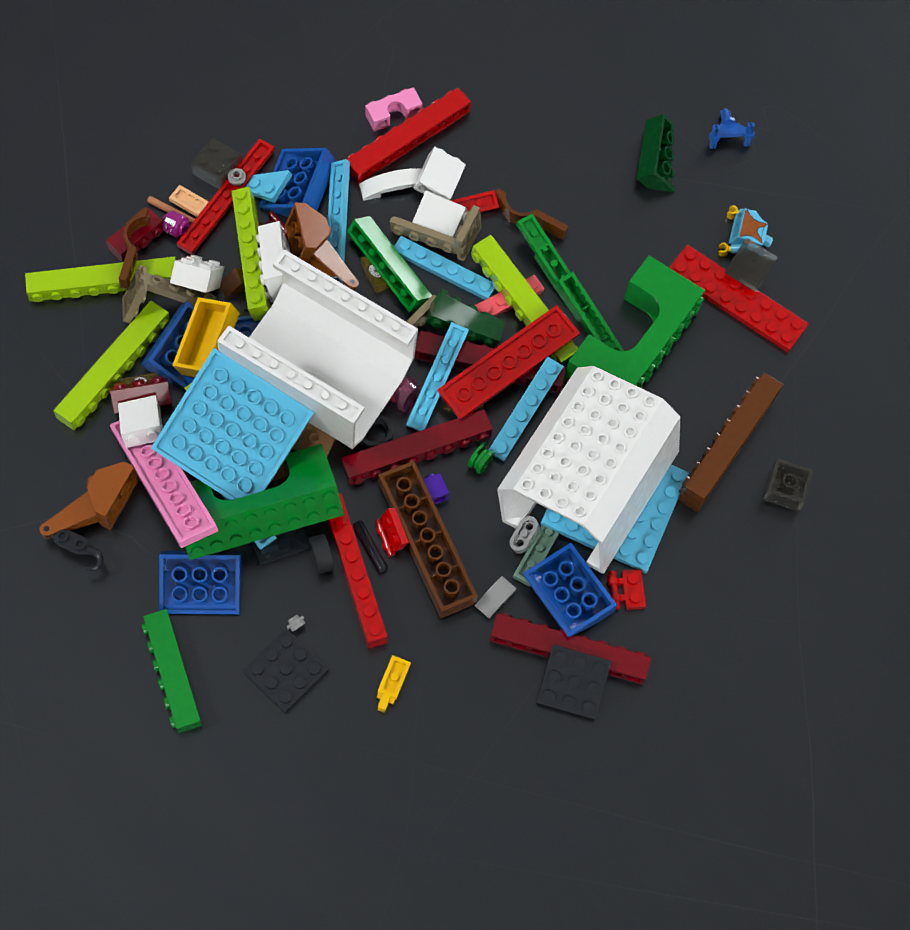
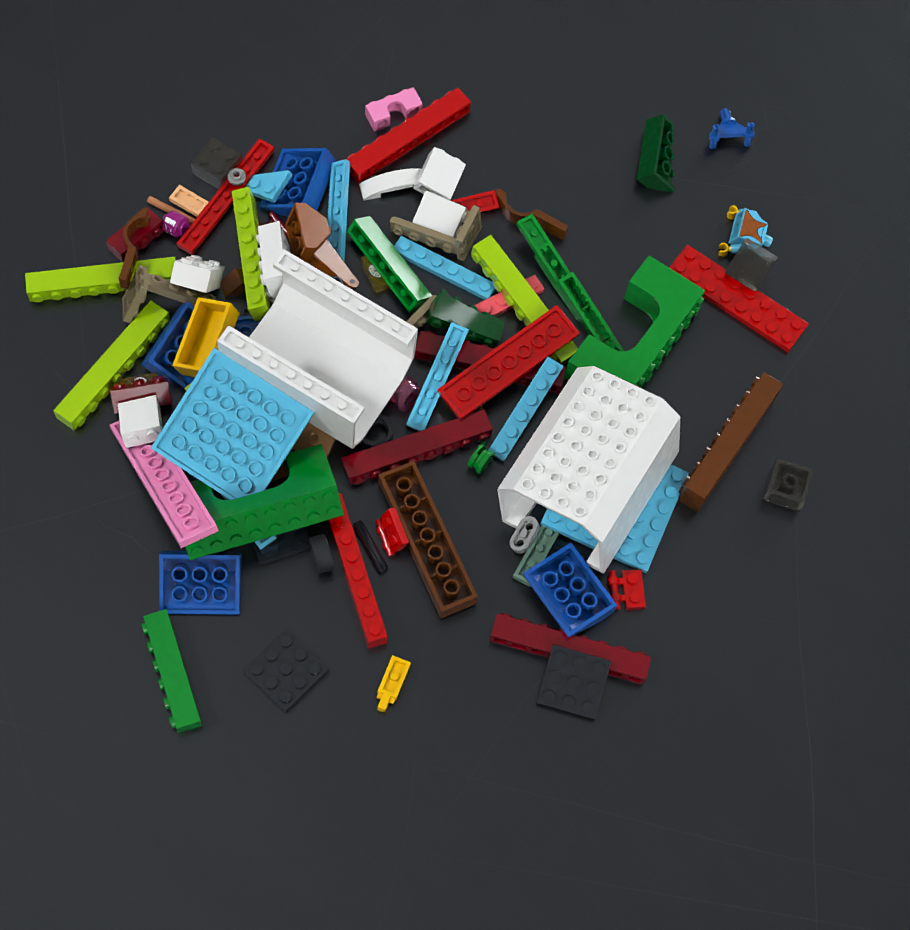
dark orange slope [39,462,139,571] -> none
light grey plate [286,614,305,632] -> none
dark purple brick [423,473,449,505] -> none
light grey slope [475,576,517,619] -> none

